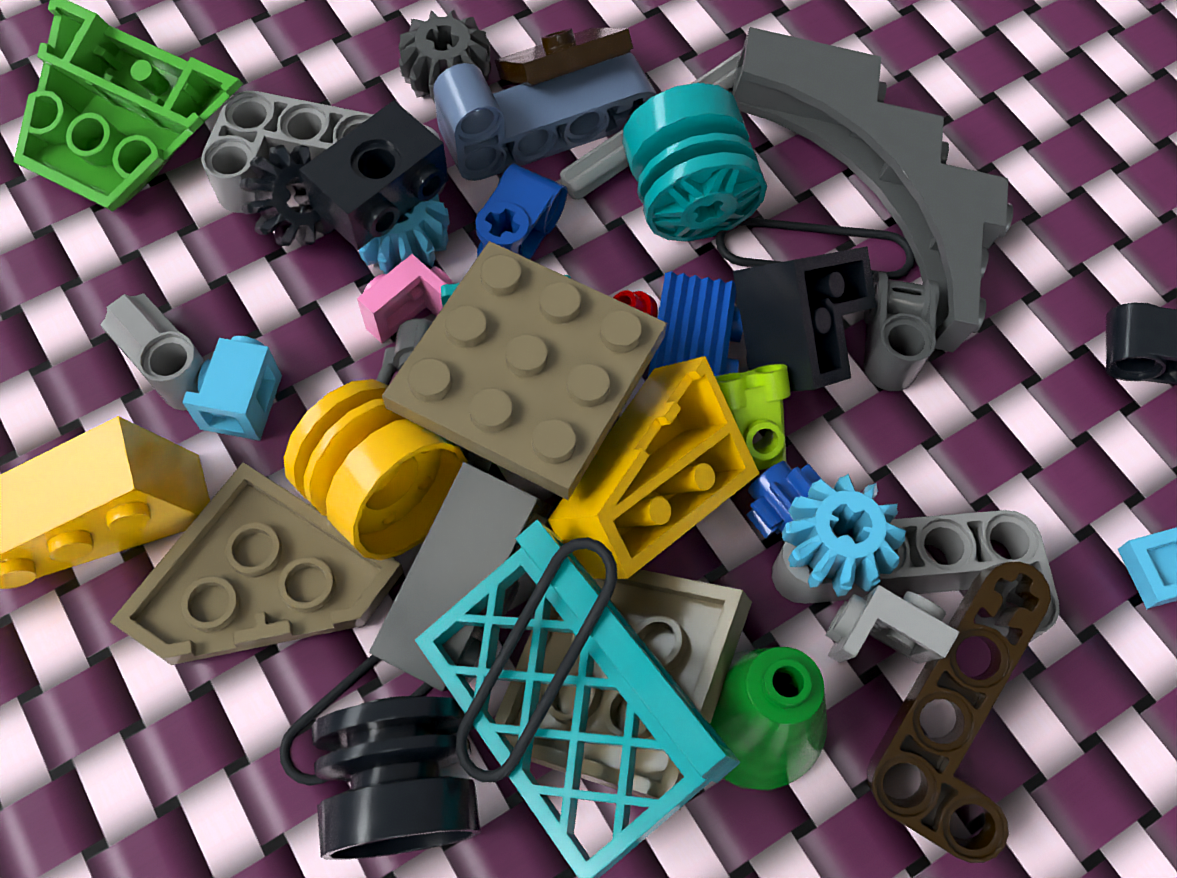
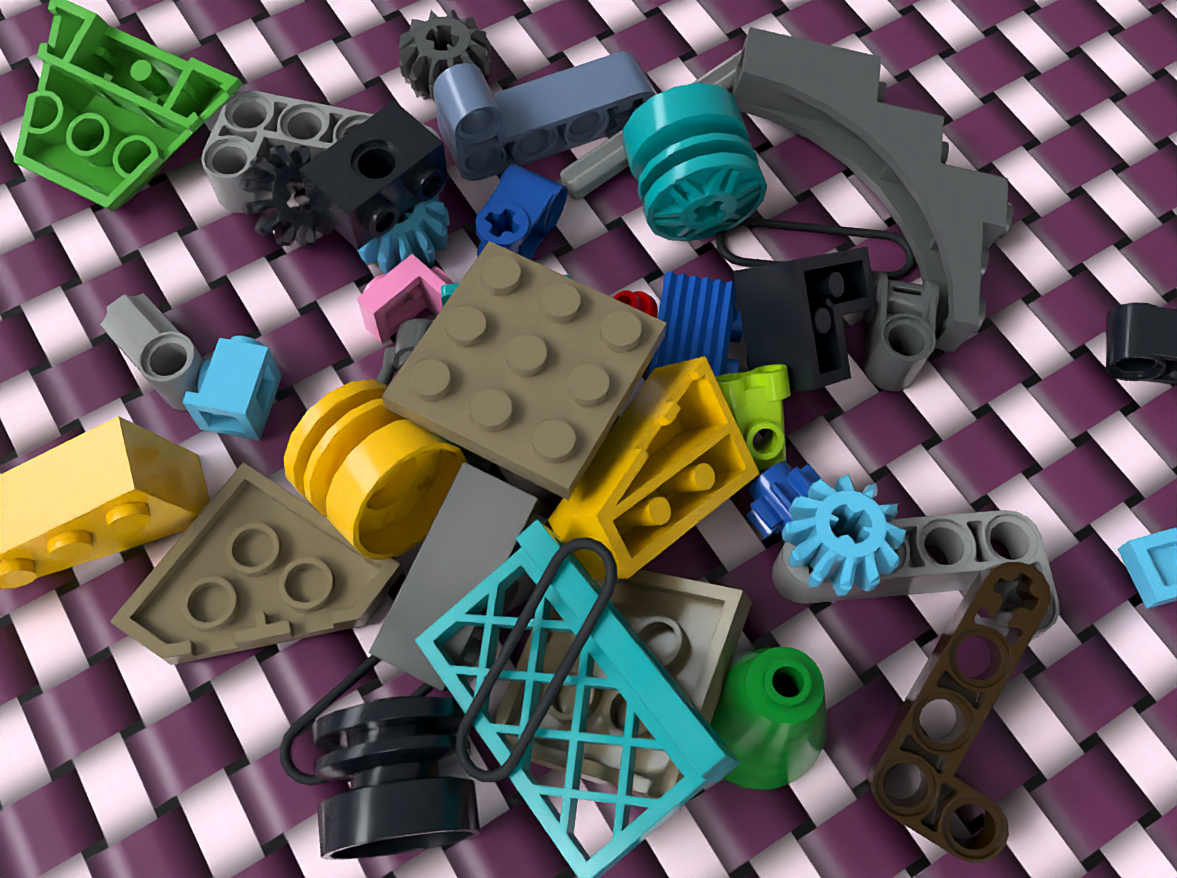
dark brown plate [495,28,634,86] -> none
light grey bracket [825,585,959,664] -> none

